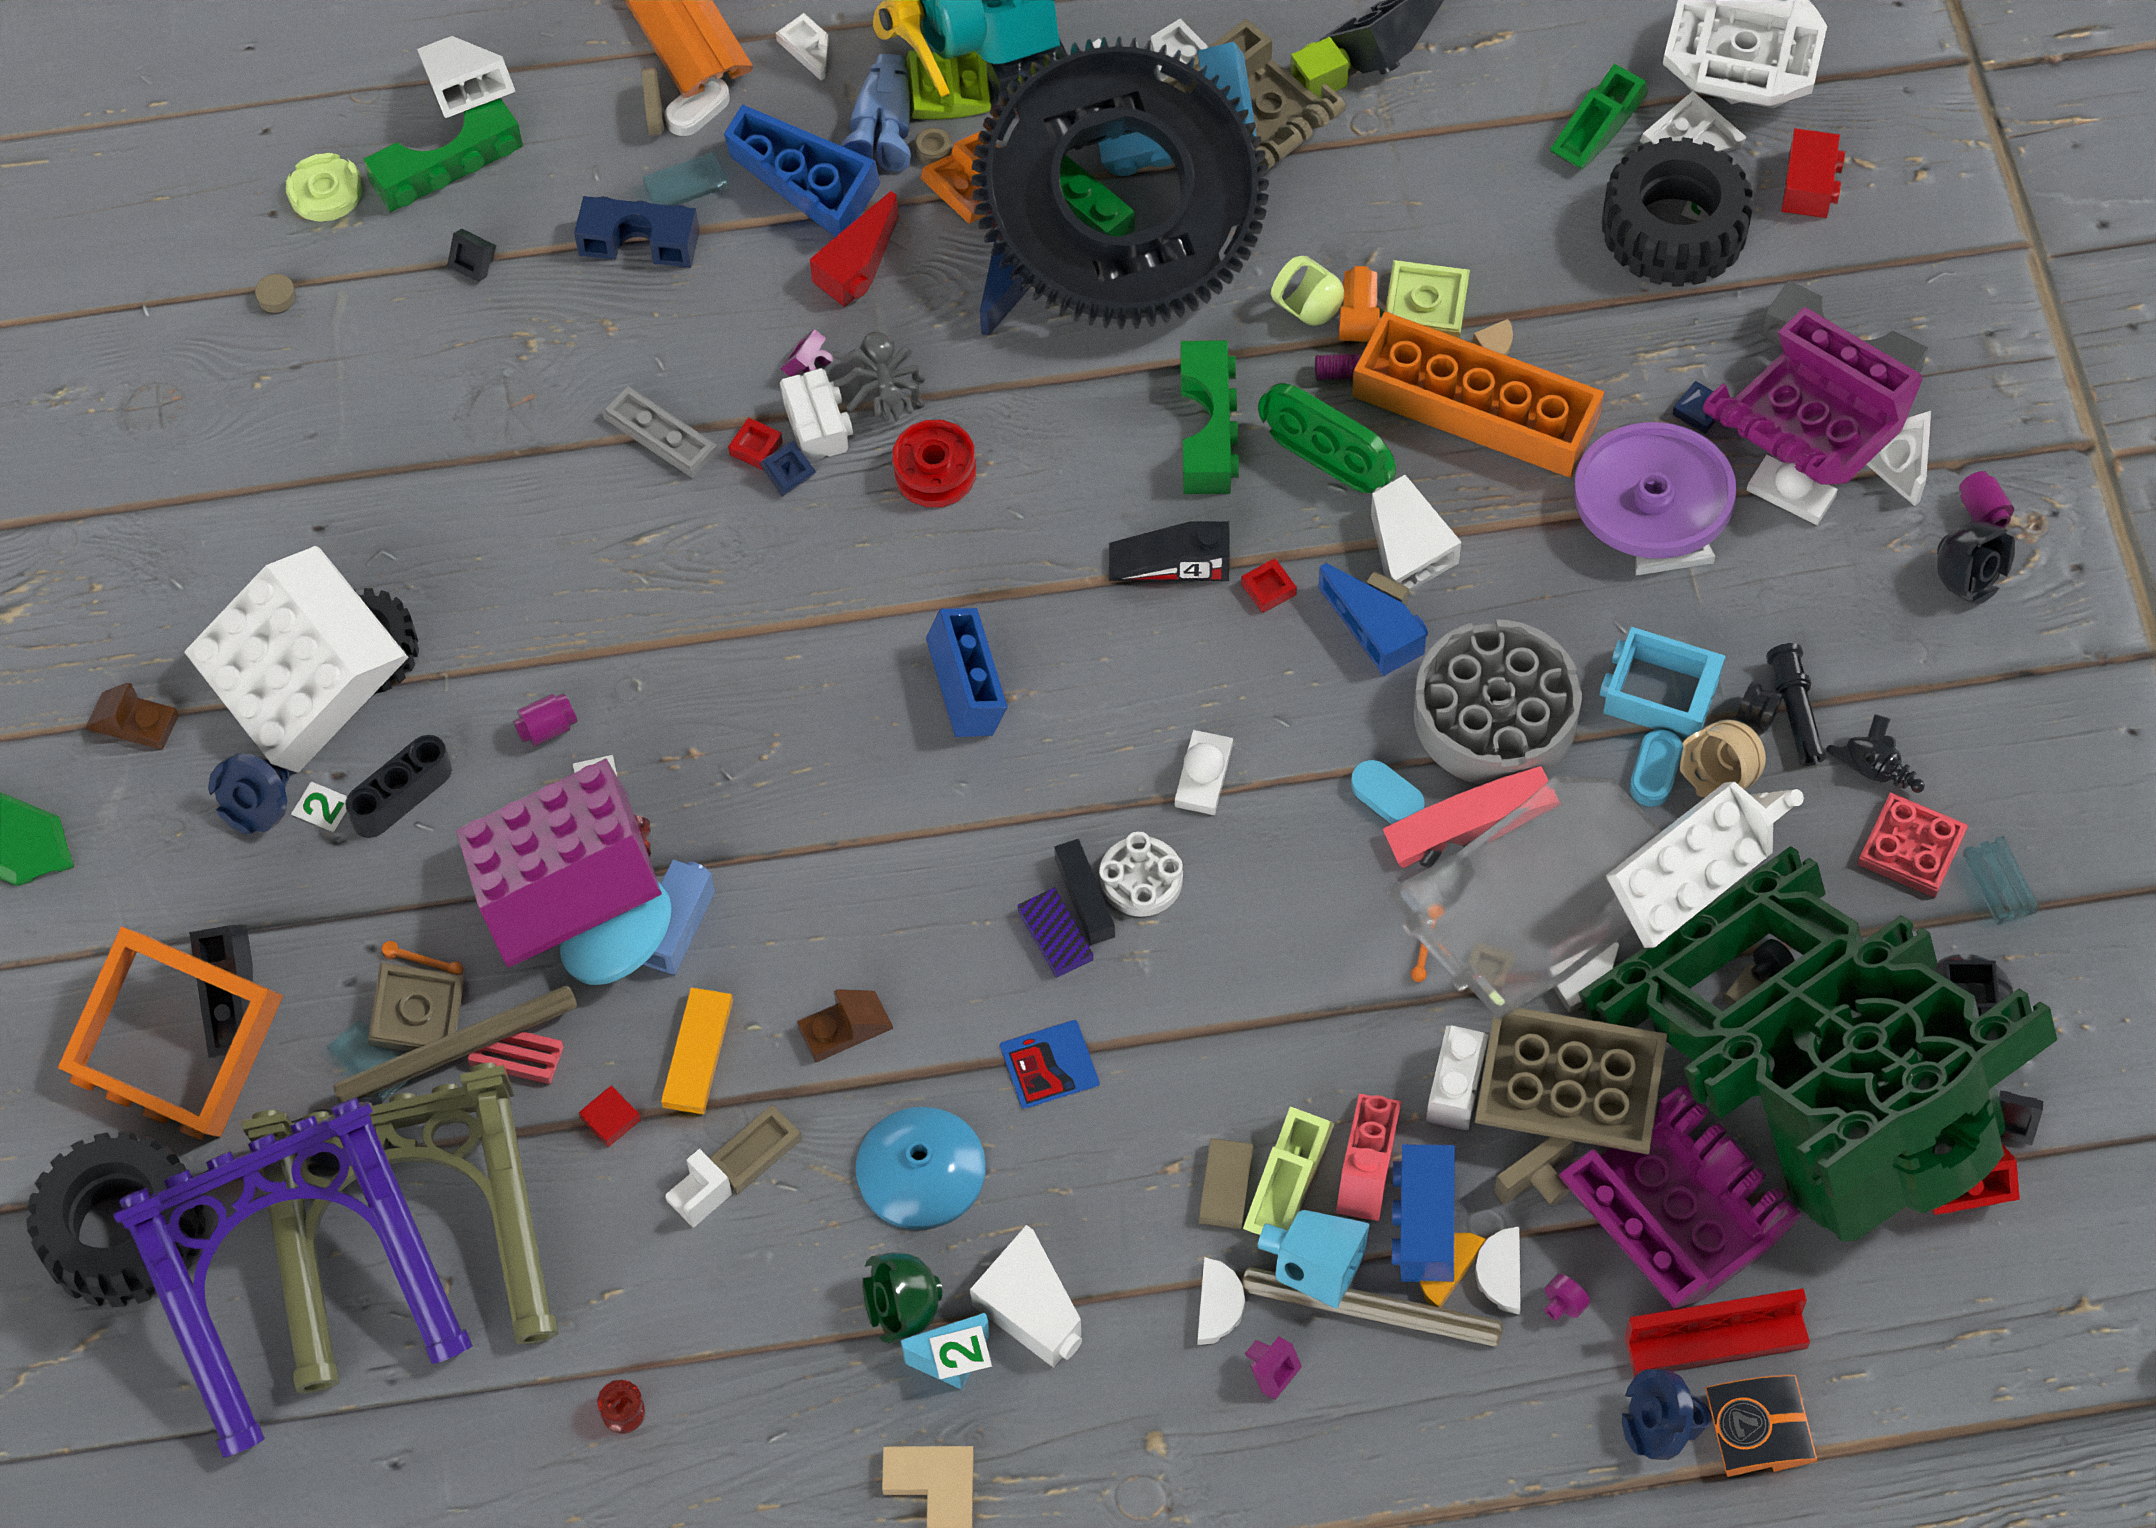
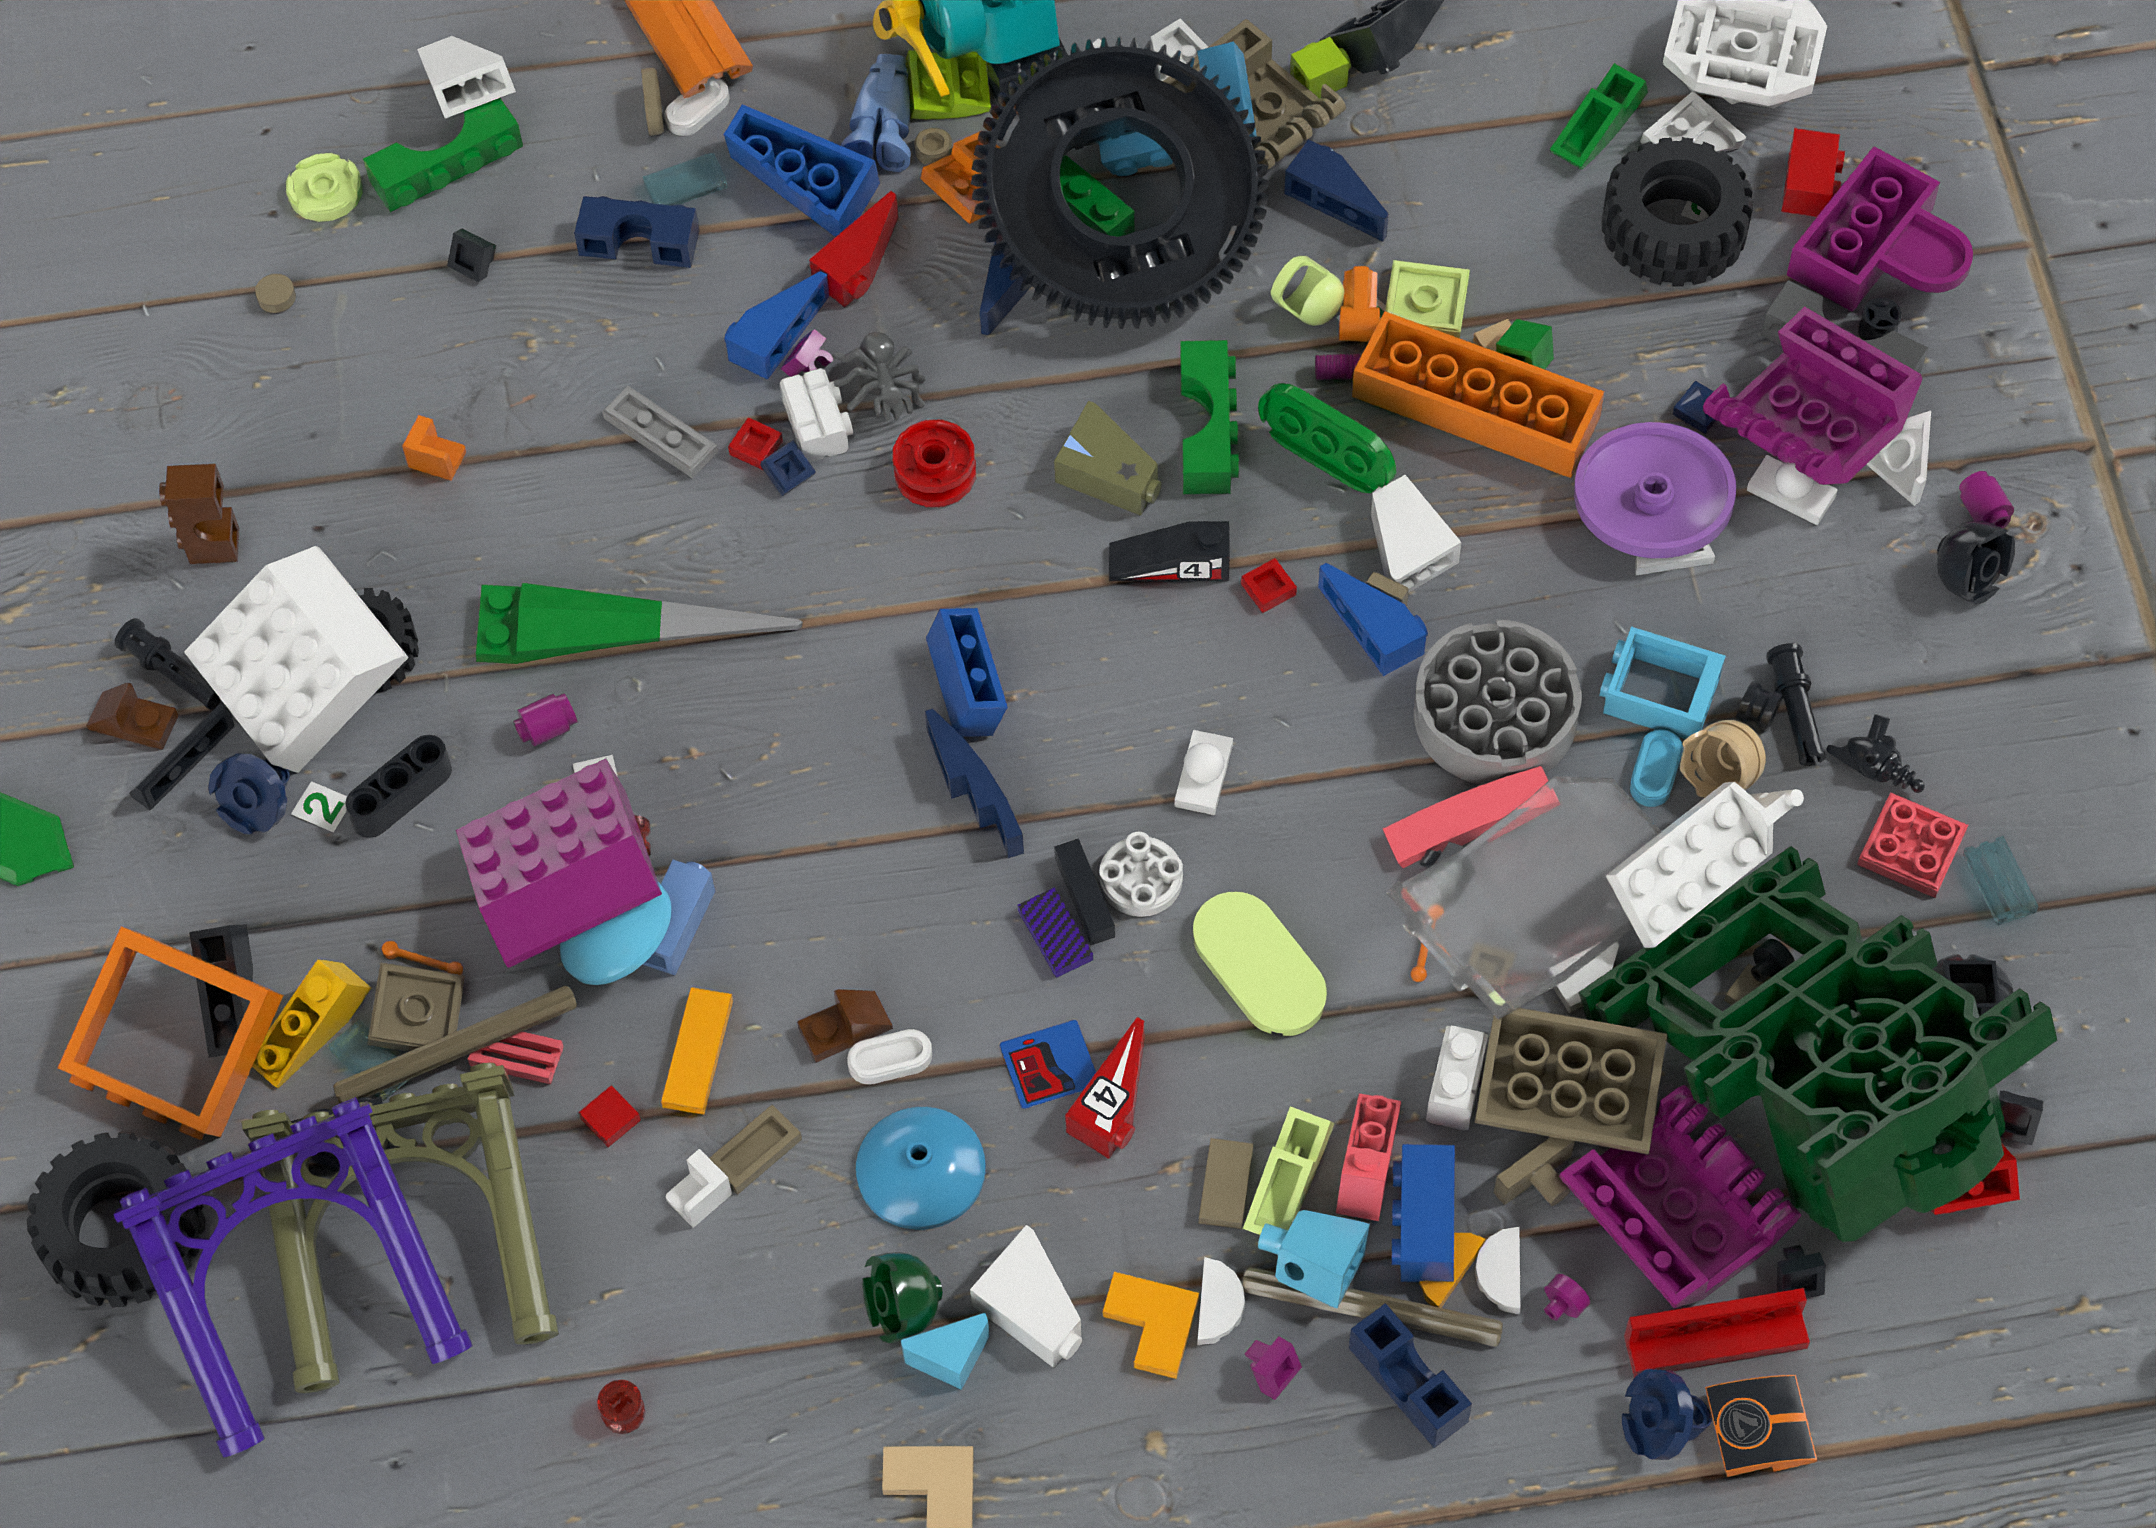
white tile [776,13,829,81] -> none
white sticker [929,1326,992,1379] -> none
medium azure tile [1351,760,1425,824] -> none
none -> black pin [115,618,222,710]
none -> black slope [129,702,234,810]
none -> reddish brown arch [159,463,240,564]
none -> yellow slope [252,959,372,1088]
none -> orange panel [402,415,466,481]
none -> green plate [476,583,803,664]
none -> blue slope [724,271,829,380]
none -> white tile [847,1029,932,1085]
none -> dark blue slope [925,708,1024,858]
none -> olive slope [1054,400,1162,516]
none -> red slope [1065,1017,1145,1159]
none -> light orange tile [1103,1272,1199,1379]
none -> yellowish green tile [1193,892,1327,1036]
none -> dark blue slope [1284,139,1389,242]
none -> dark blue arch [1349,1303,1472,1448]
none -> green brick [1496,319,1554,369]
none -> black tile [1777,1245,1826,1298]
none -> magenta brick [1786,146,1973,312]
none -> black wheel [1858,297,1902,340]

